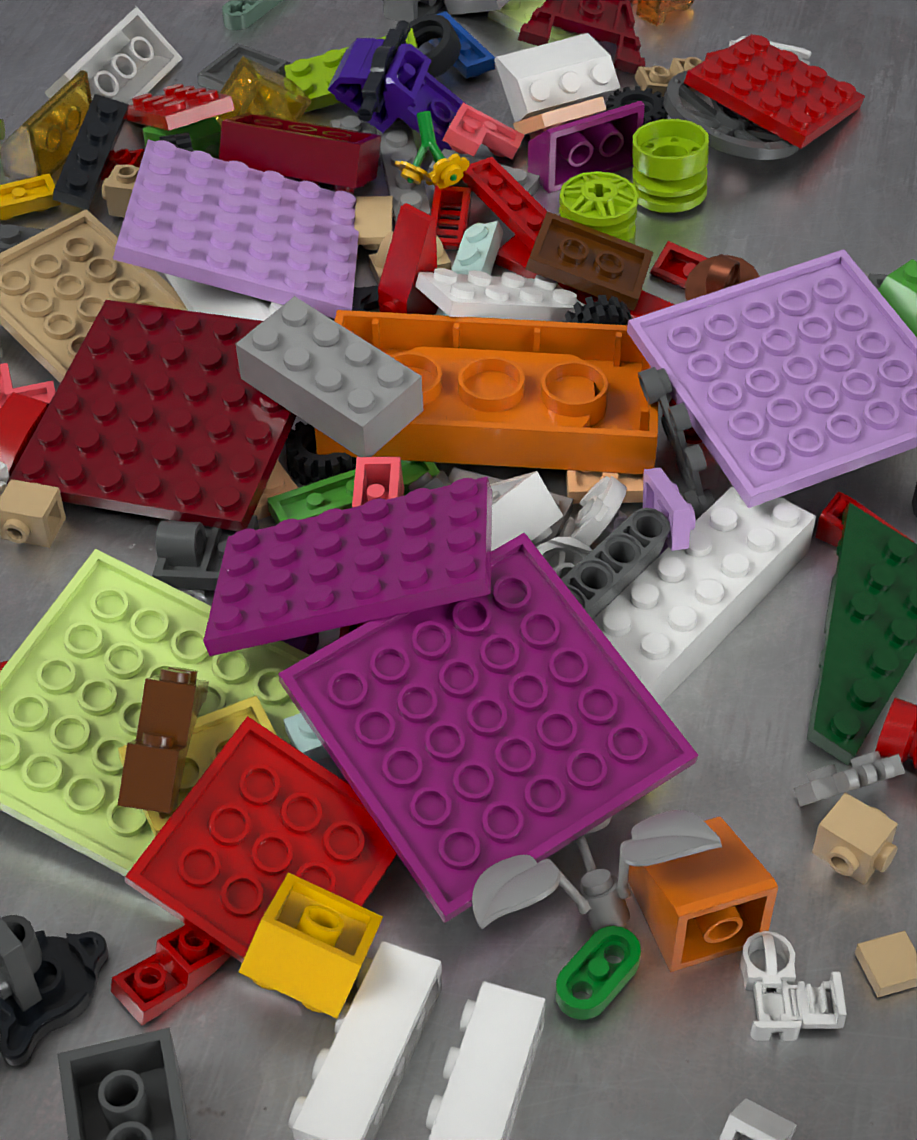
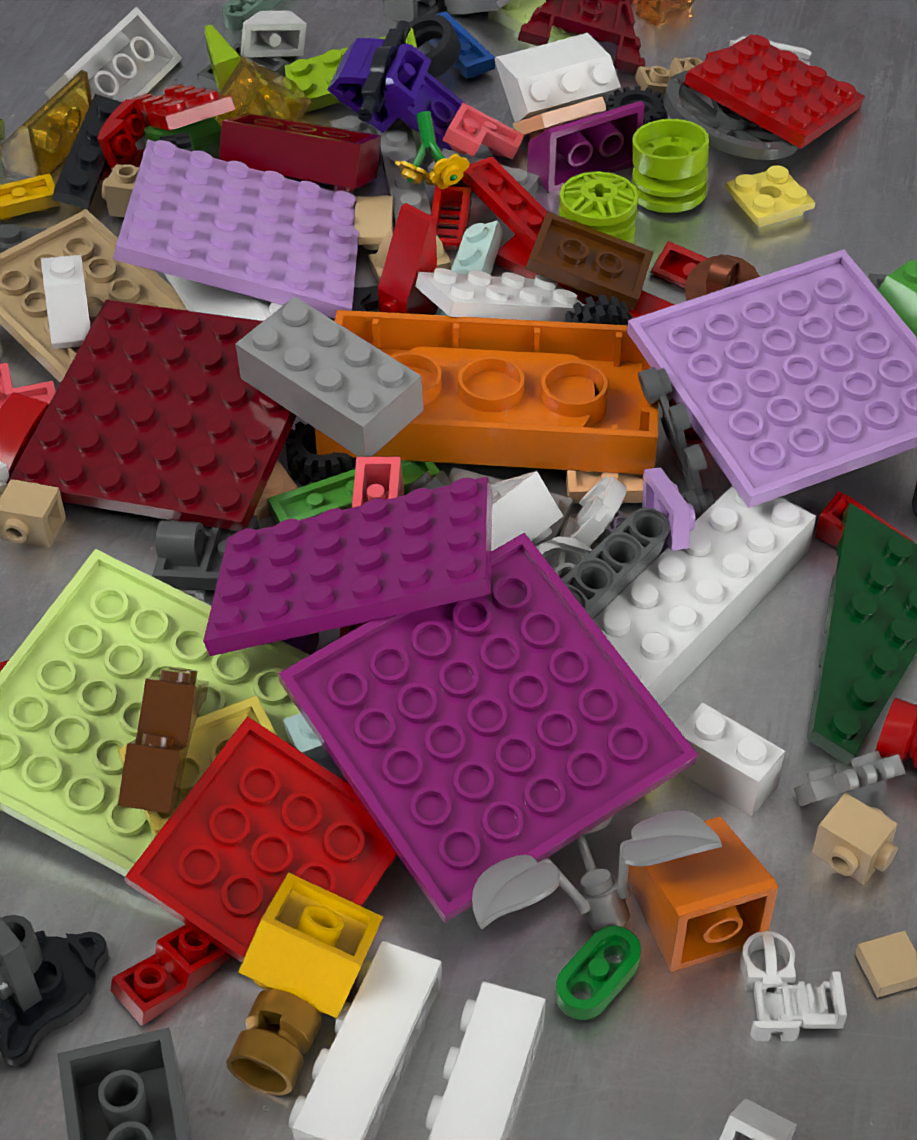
none -> white slope [41,255,90,349]
none -> red slope [97,99,148,170]
none -> lime slope [205,24,244,92]
none -> pearl gold wheel [226,989,322,1096]
none -> white slope [240,11,307,57]
none -> white brick [679,702,785,817]
none -> light yellow piece [725,166,815,227]

